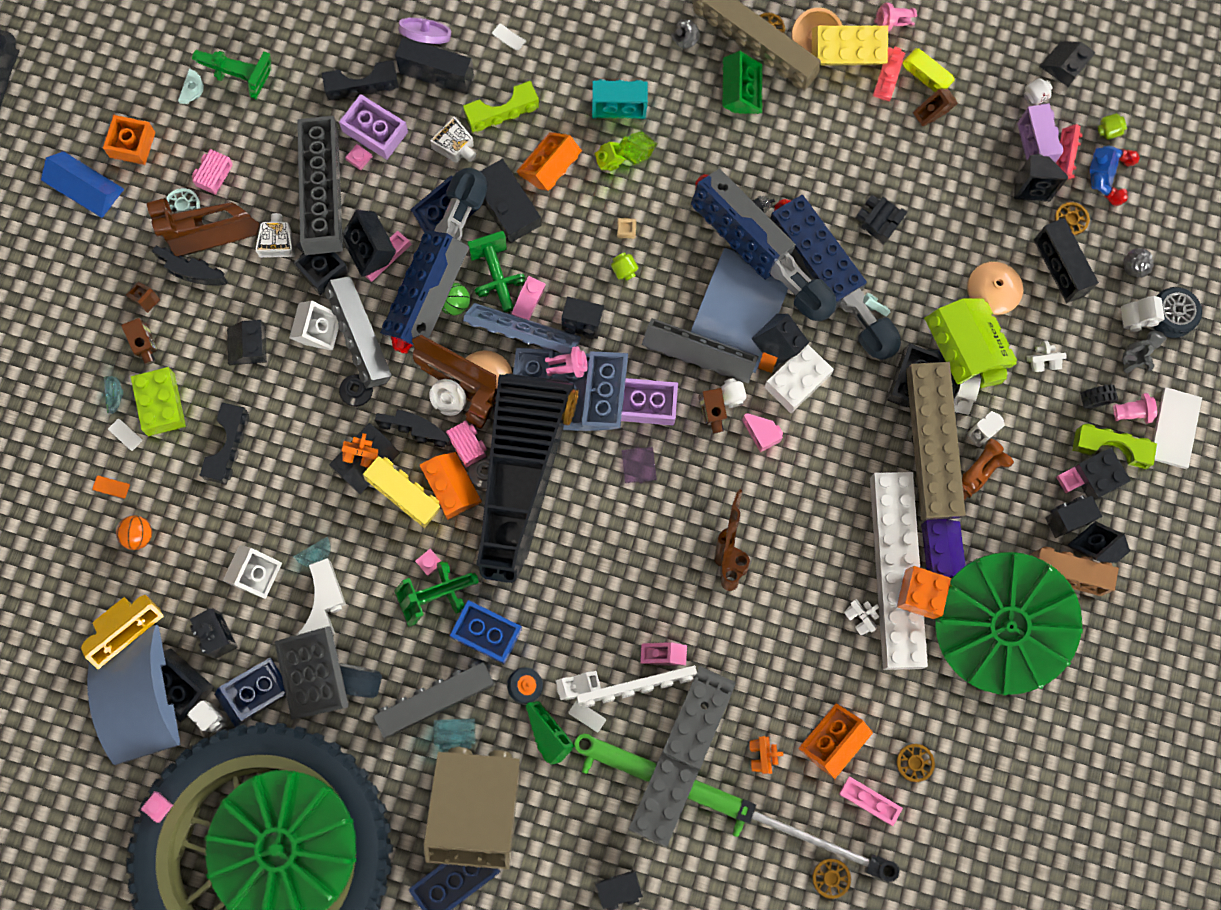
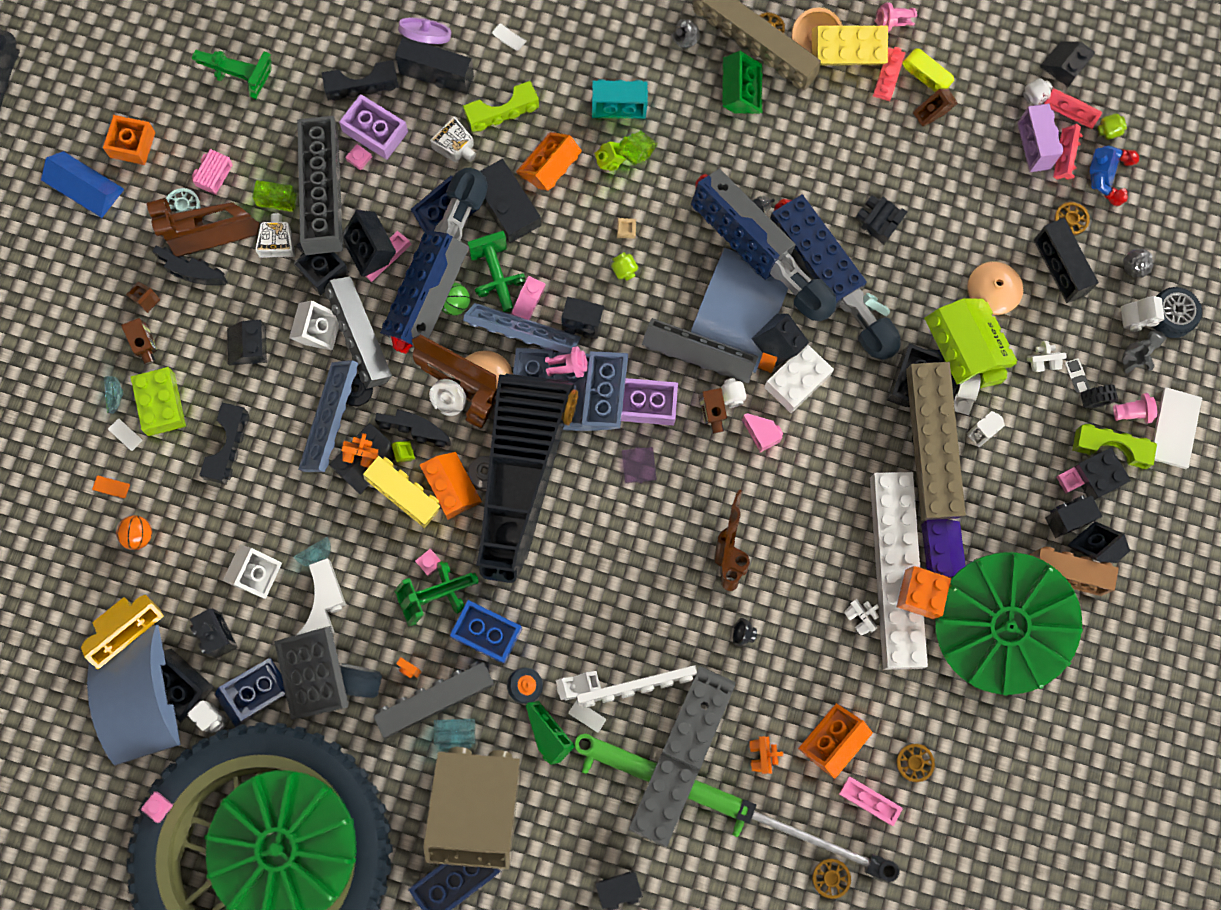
light aqua plate [178,69,204,104] -> none
bright pink brick [446,421,487,468] -> none
bright pink slope [640,642,687,666] -> none
dark orange piece [962,439,1014,500] -> none
black slope [1014,154,1068,202] -> none
none -> clear neon green brick [252,180,297,212]
none -> sand blue plate [298,360,358,472]
none -> lime tile [391,441,415,462]
none -> orange plate [396,657,422,679]
none -> black piece [733,618,757,646]
none -> coral plate [1044,88,1102,129]
none -> sticker [1065,359,1090,393]

